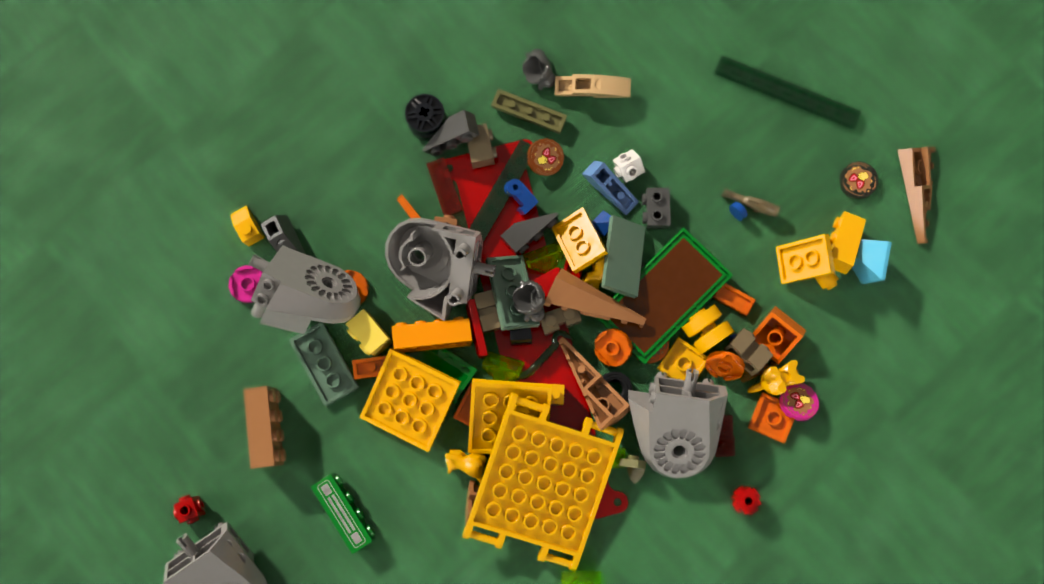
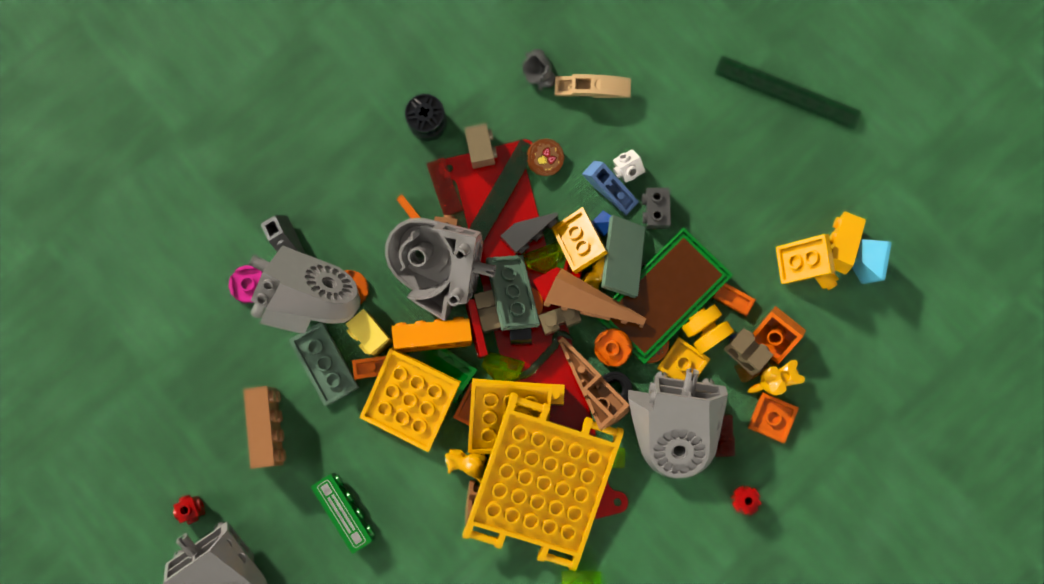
yellow slope [230,205,265,247] -> none
dark grey slope [422,110,479,156] -> none
olive plate [491,89,567,134] -> none
blue leg [504,179,539,215] -> none
dark grey hair [512,280,545,322] -> none
olive plate [619,455,646,484] -> none
orange tile [705,351,745,381] -> none
dark tan animal [721,188,780,217] -> none
blue tile [729,202,748,221] -> none
tile [779,383,819,421] -> none
tile [839,161,878,199] -> none
medium nougat wedge [898,146,936,244] -> none

